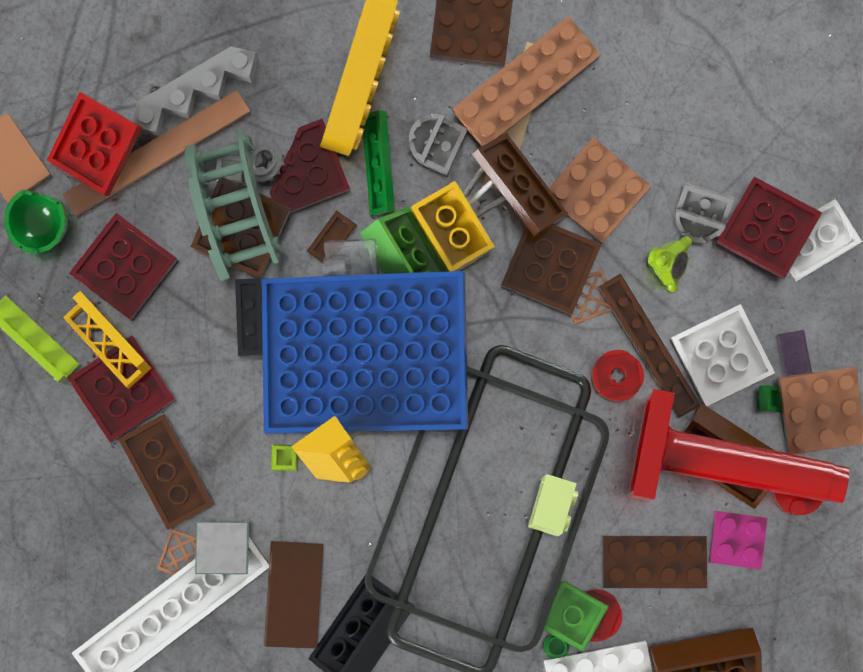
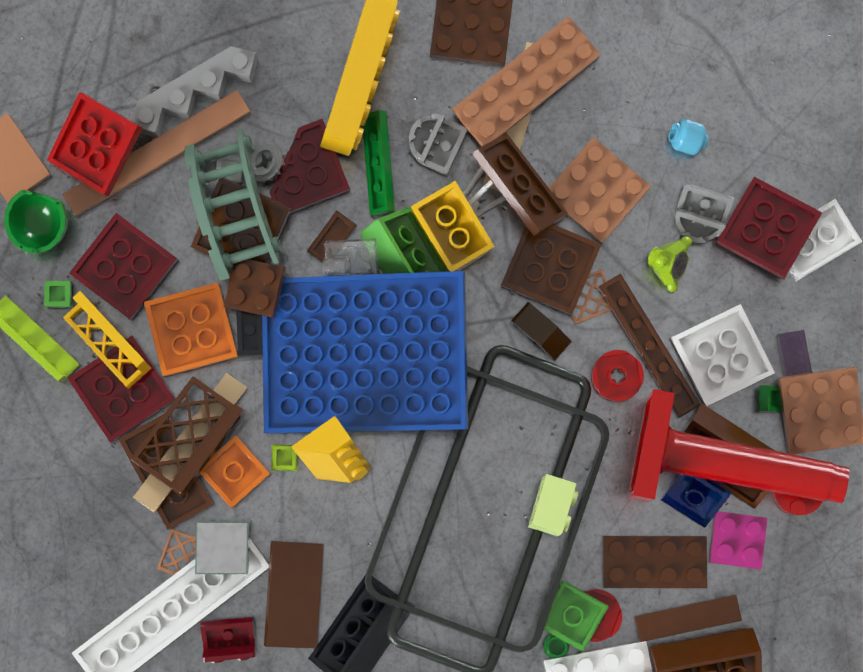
none -> bright green plate [44,281,72,308]
none -> reddish brown fence [130,376,244,498]
none -> tan tile [133,372,247,513]
none -> orange plate [144,282,238,377]
none -> orange plate [200,435,271,508]
none -> dark red bracket [200,617,256,663]
none -> reddish brown plate [224,259,286,318]
none -> dark brown slope [511,302,572,360]
none -> reddish brown tile [634,595,742,642]
none -> clear blue slope [661,474,731,528]
none -> medium azure head [669,119,709,155]

